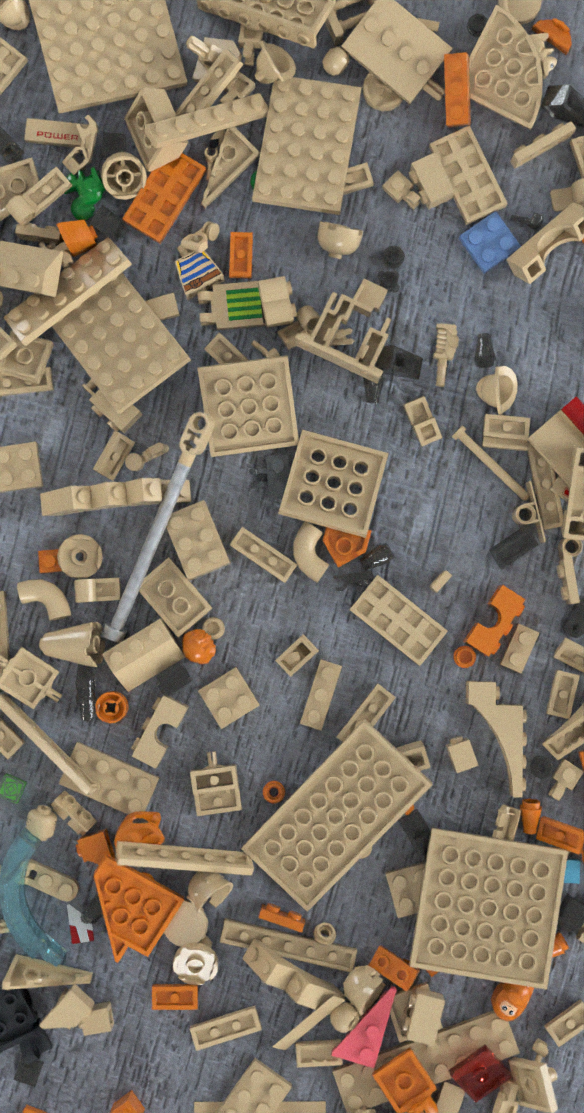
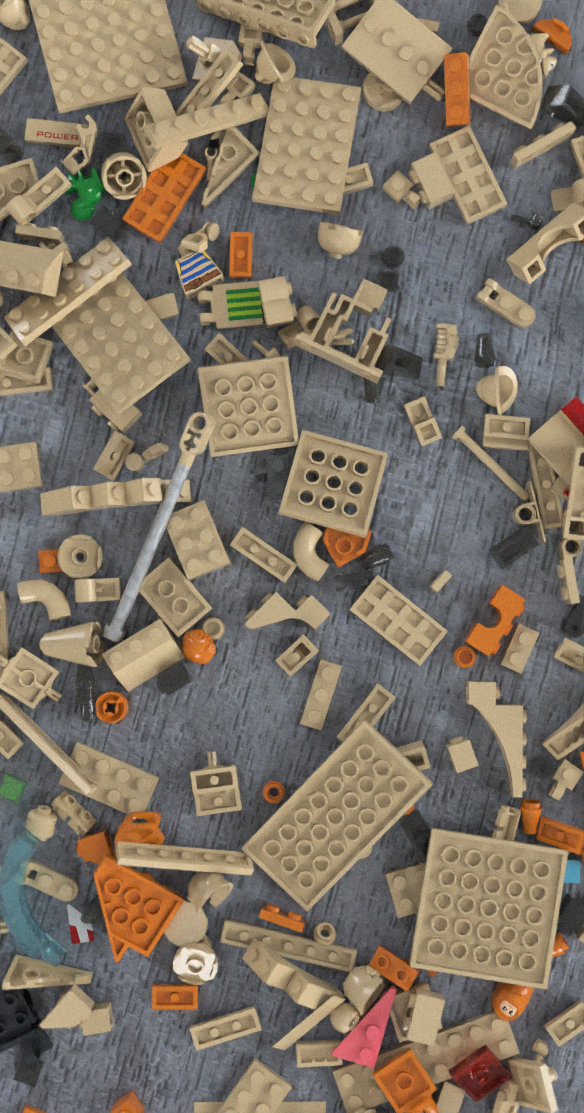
orange slope [56,220,98,257] -> none
tan arch [131,694,189,769] -> none
tan plate [198,667,260,729] -> none
tan piece [322,46,350,76] -> none
medium blue plate [459,211,521,274] -> none
tan plate [546,670,580,719] -> none
none -> tan arch [245,592,331,630]
none -> tan plate [476,278,535,328]

